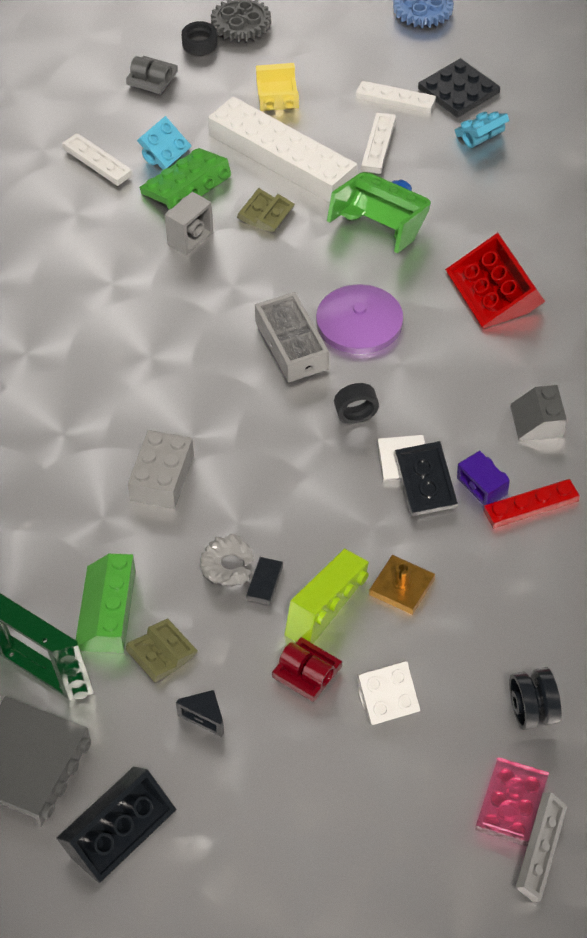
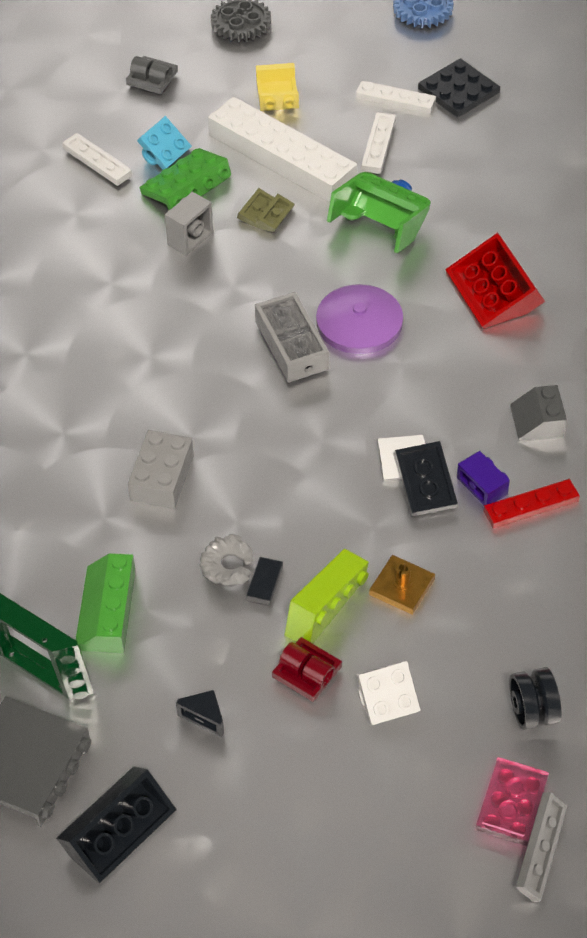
olive slope [125,618,198,683] -> none
black tyre [181,21,218,55] -> none
black tyre [334,383,379,424] -> none
medium azure plate [454,111,510,148] -> none

